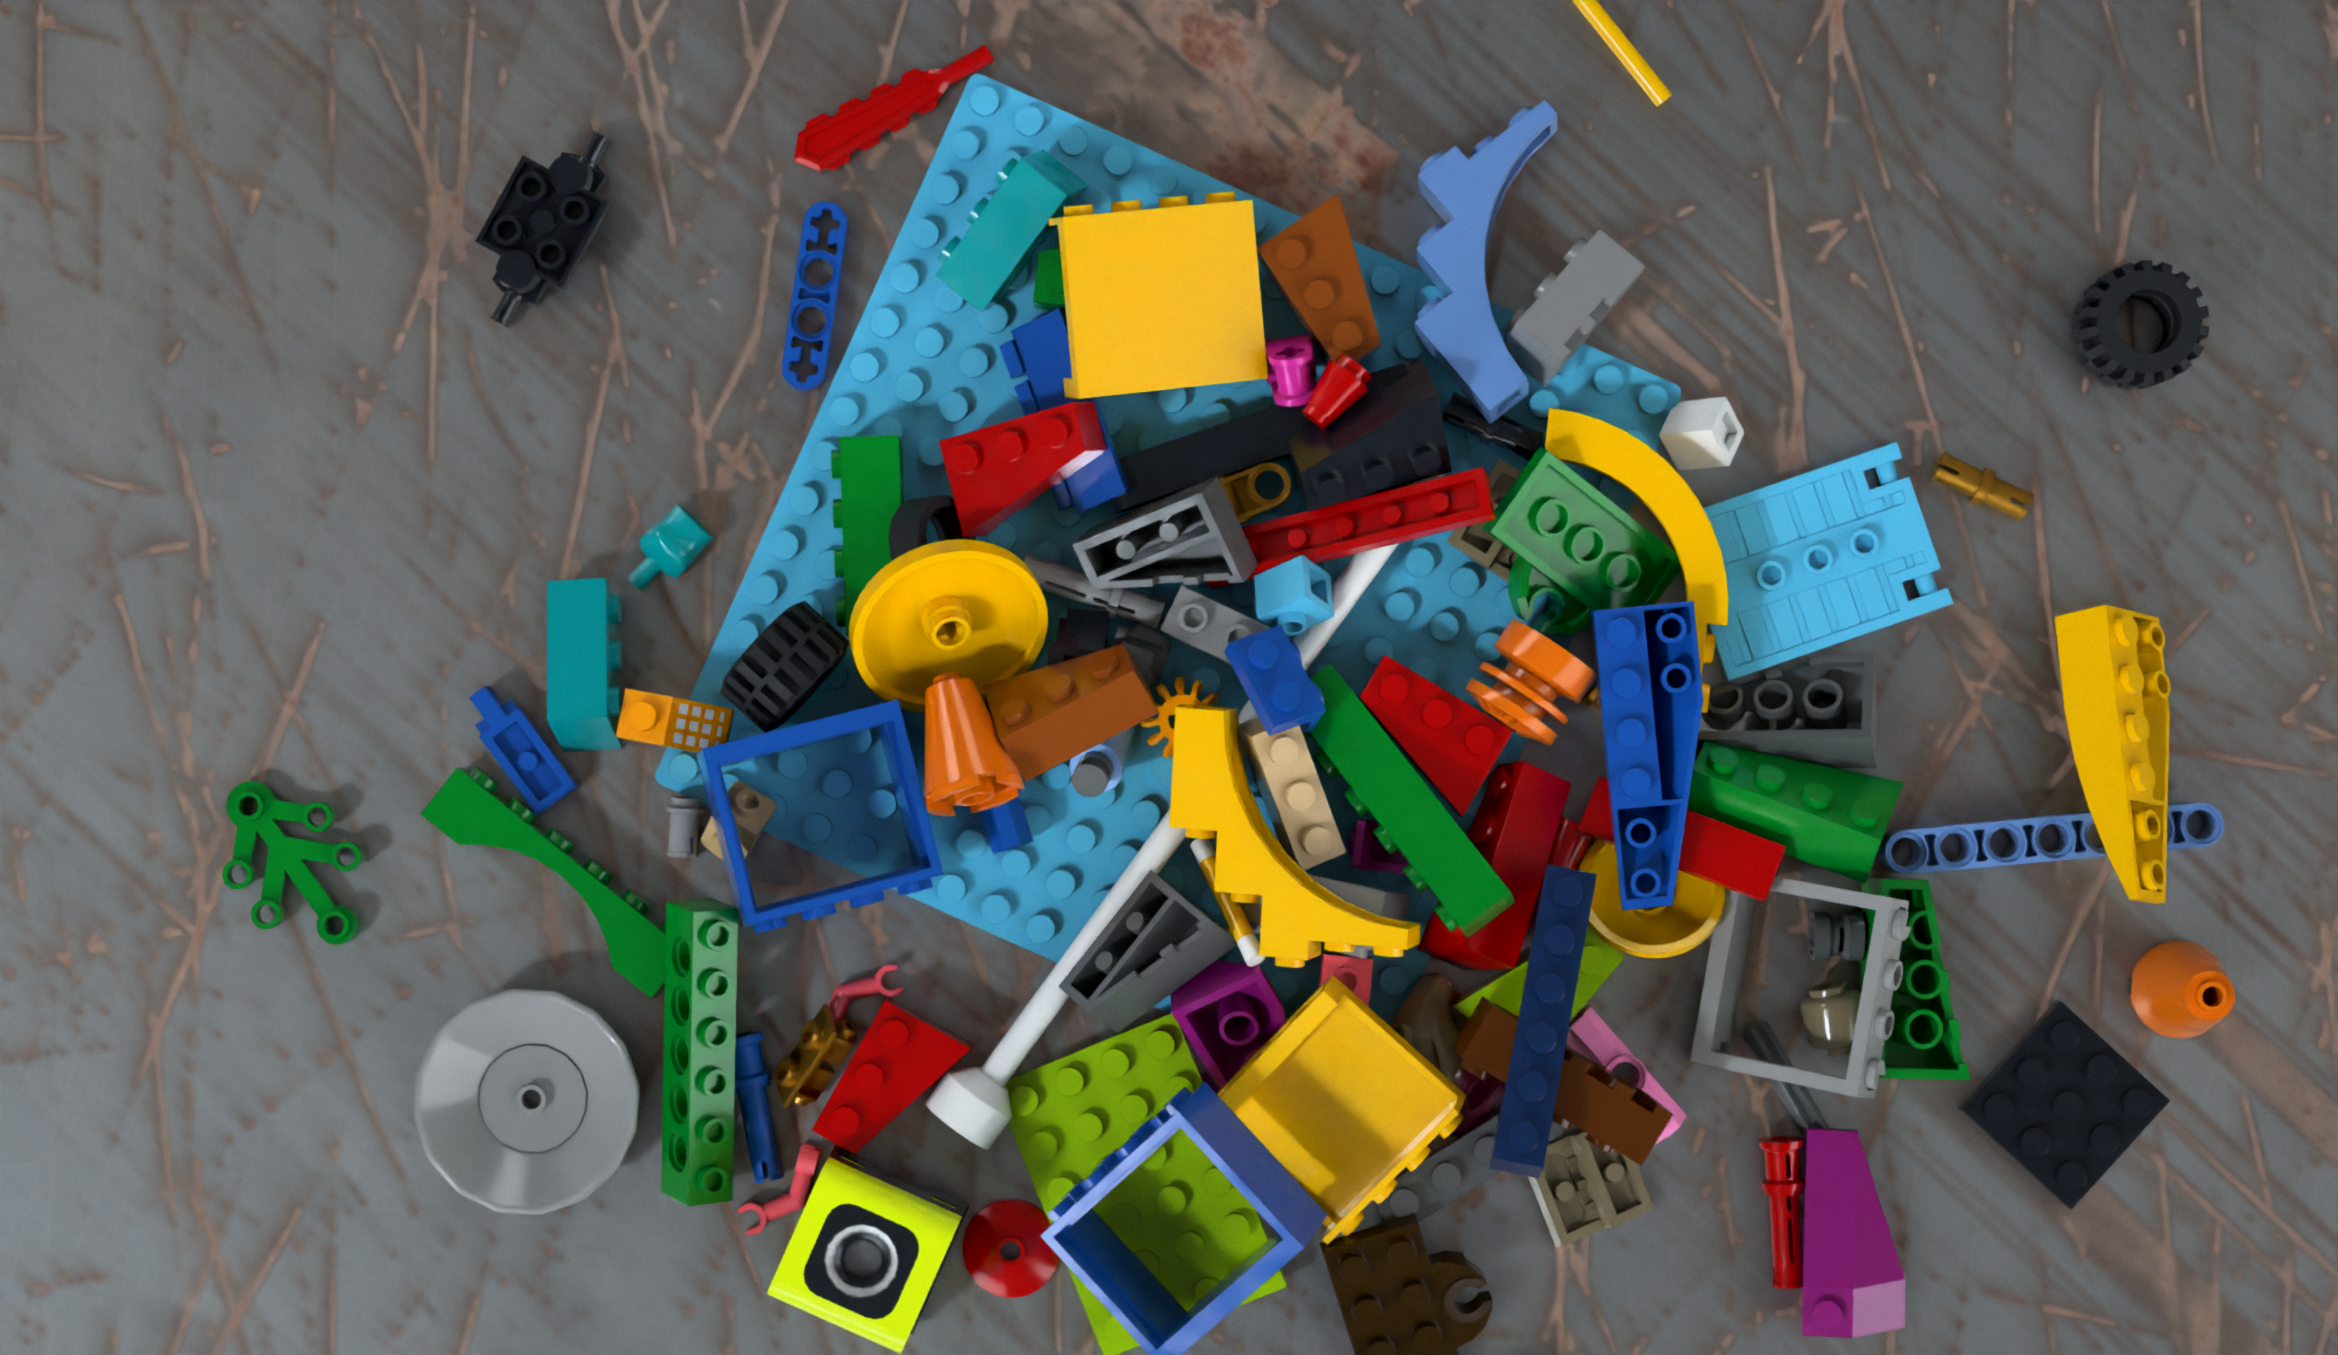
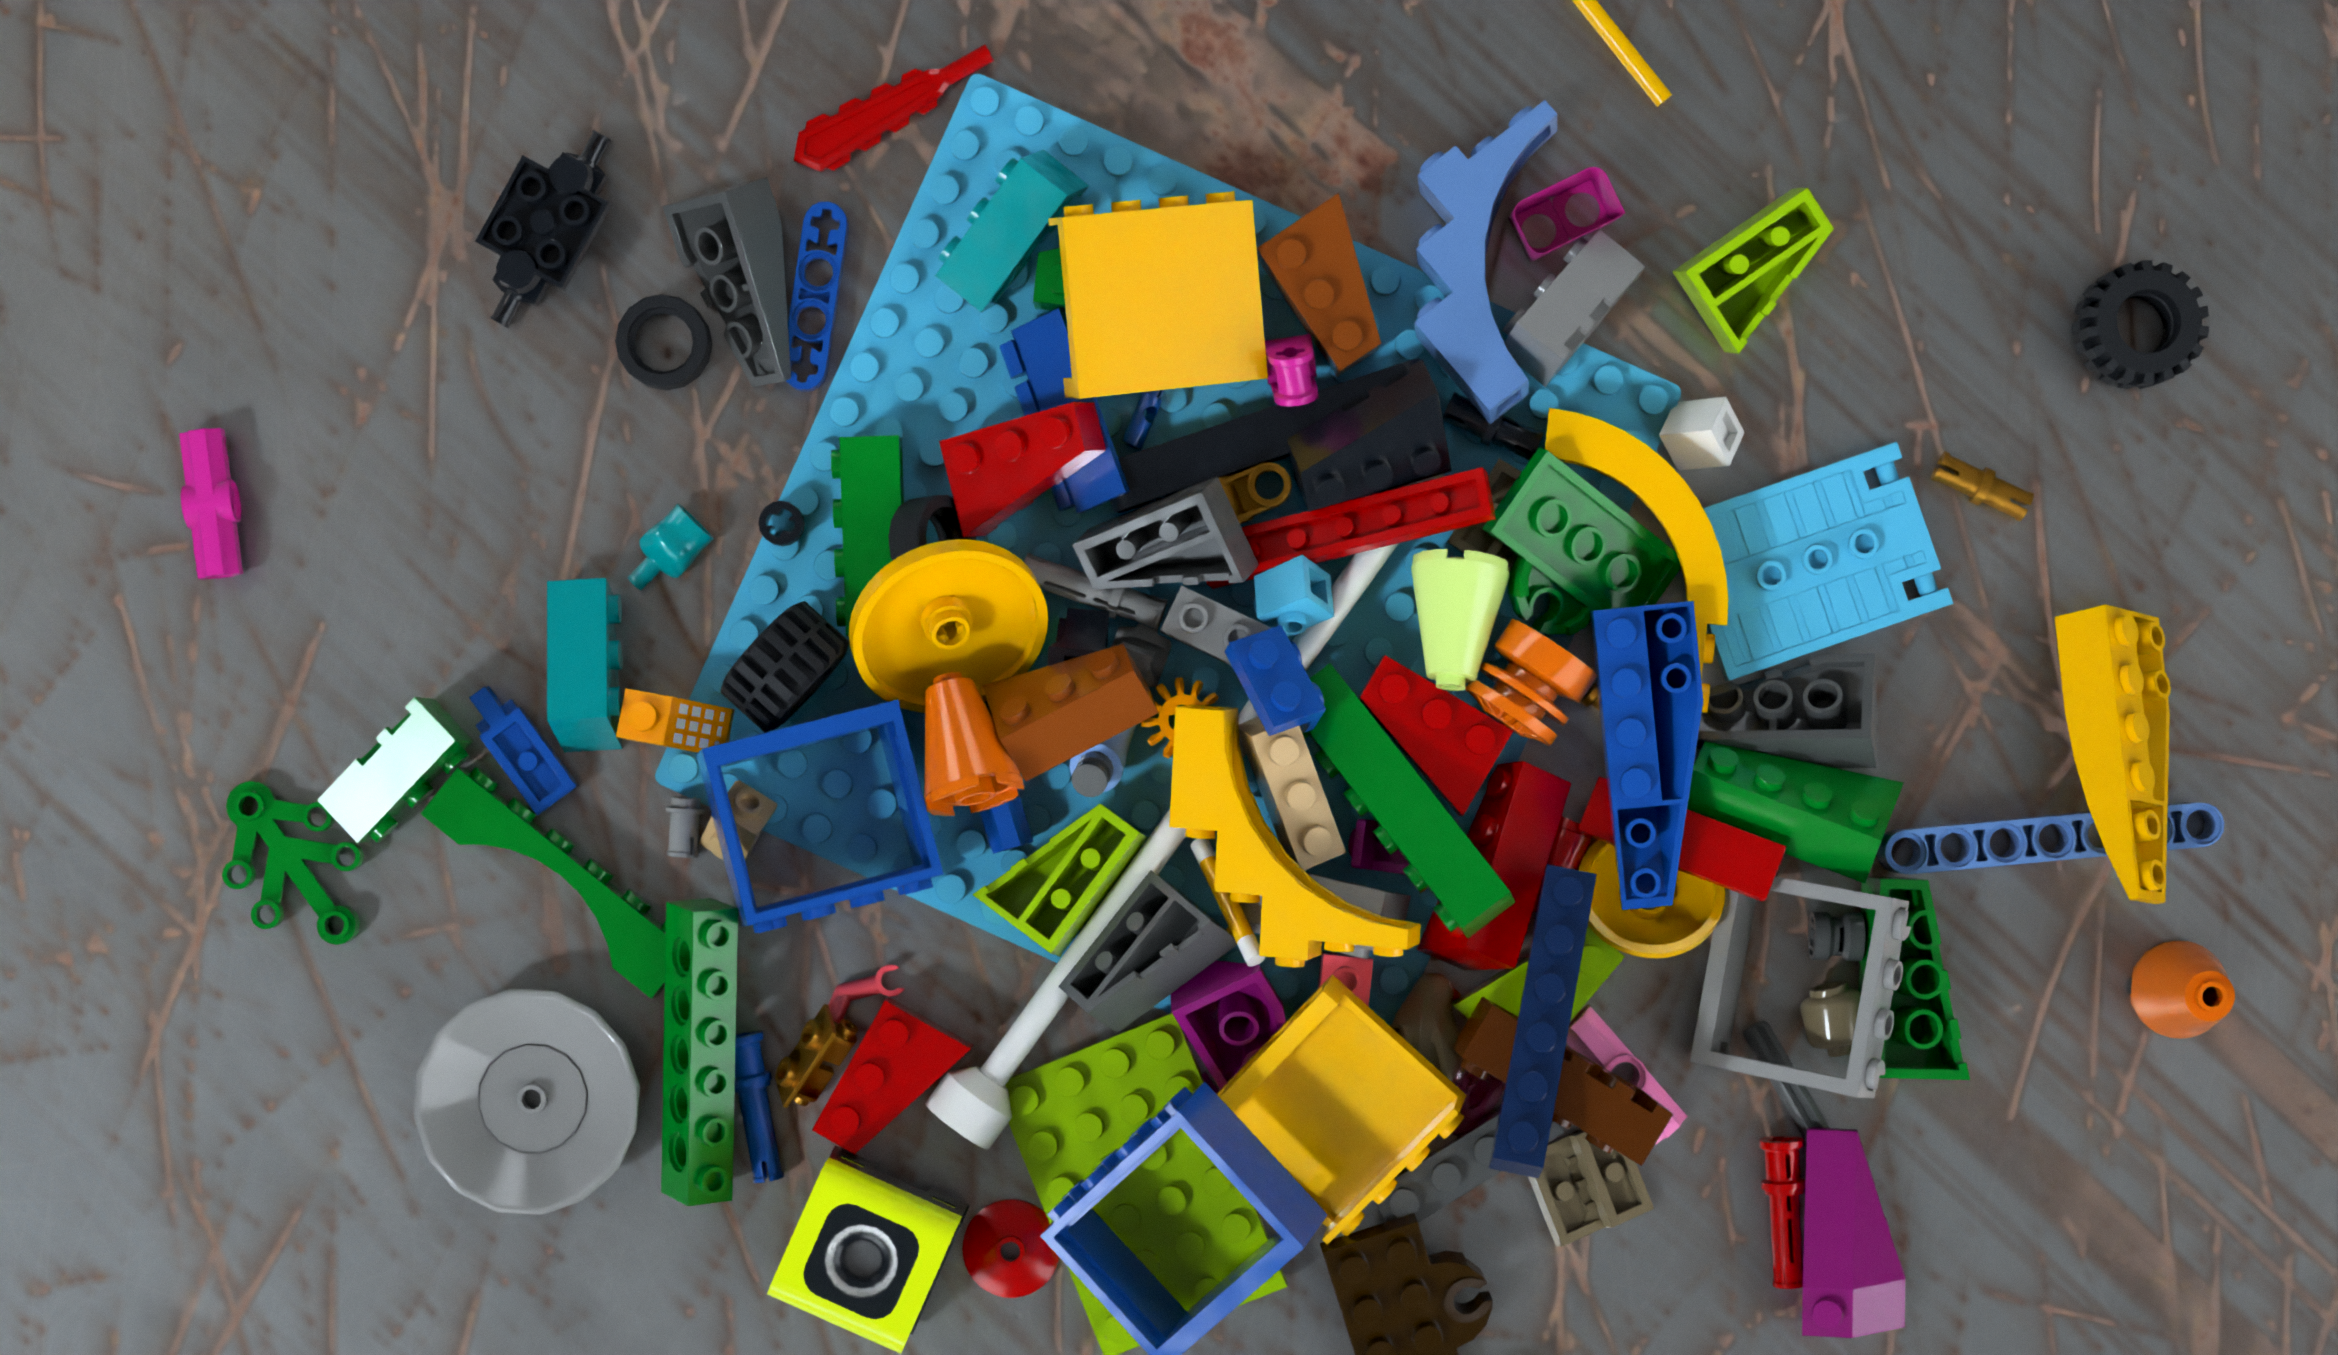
coral arm [736,1142,823,1235] -> none
red cone [1302,353,1372,430] -> none
black plate [1958,1000,2170,1210] -> none
none -> dark pink piece [179,428,243,580]
none -> wedge [317,697,474,843]
none -> black tyre [615,294,712,391]
none -> dark grey wedge [663,177,791,387]
none -> black bush [758,501,805,546]
none -> lime wedge [972,804,1148,957]
none -> blue pin [1121,390,1164,450]
none -> yellowish green cone [1411,549,1510,691]
none -> dark pink piece [1508,167,1625,263]
none -> lime wedge [1672,187,1834,354]

